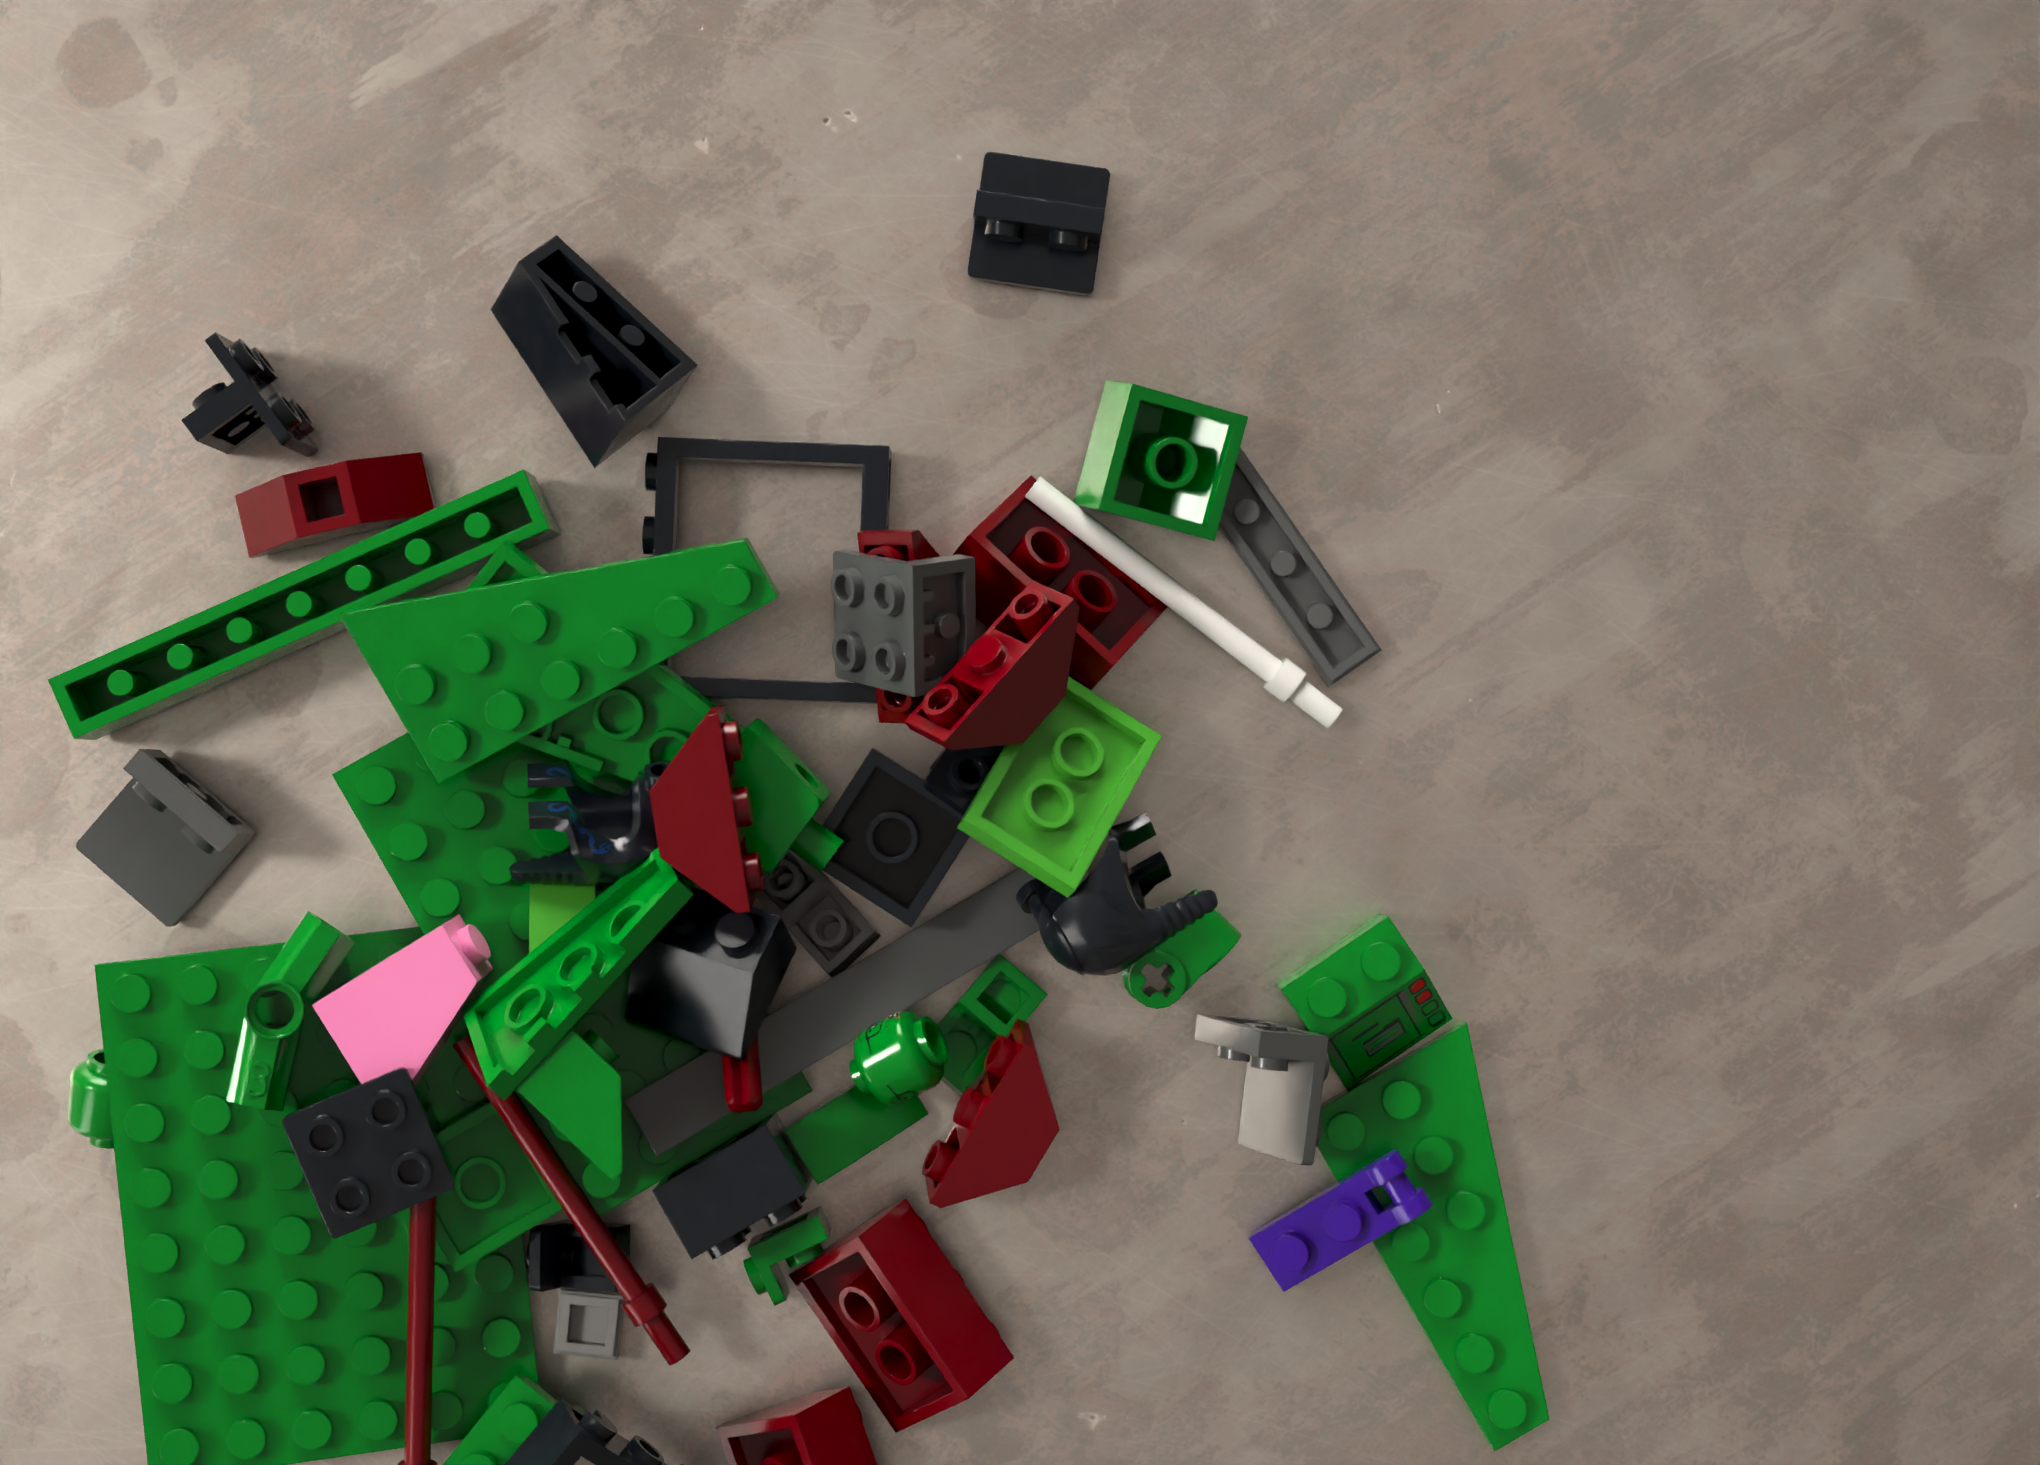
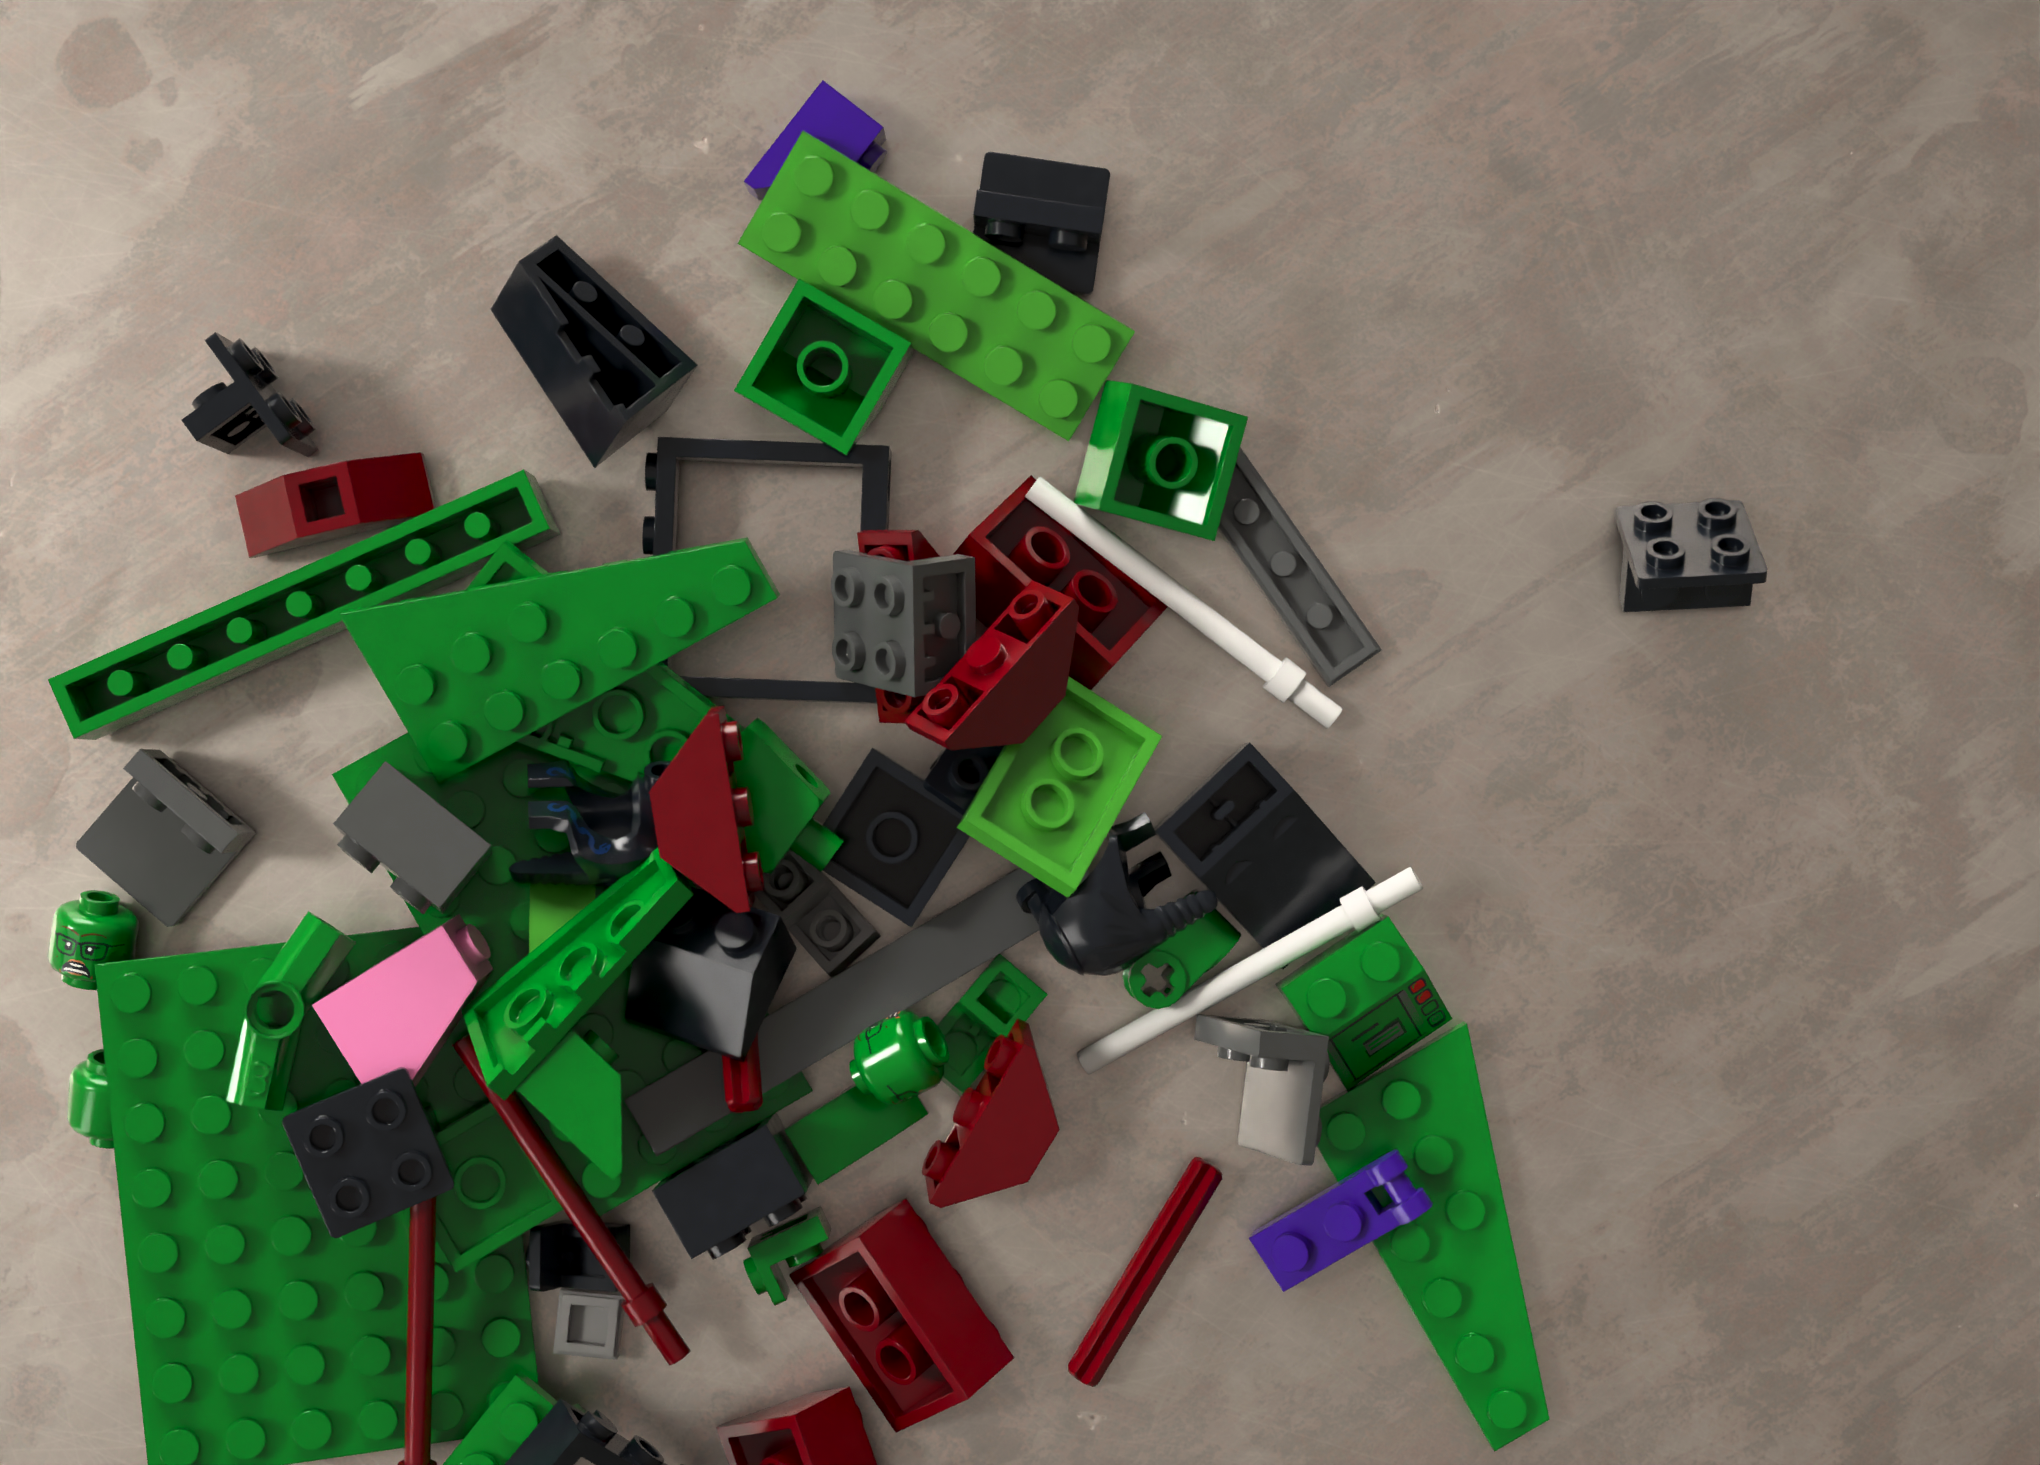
none -> green head [48,890,139,990]
none -> dark grey brick [333,761,492,914]
none -> green slope [734,279,913,456]
none -> bright green plate [737,130,1135,441]
none -> dark purple slope [744,80,887,200]
none -> dark red axle [1068,1157,1223,1387]
none -> white bar [1077,866,1423,1075]
none -> black slope [1154,742,1376,969]
none -> black bracket [1615,498,1768,612]

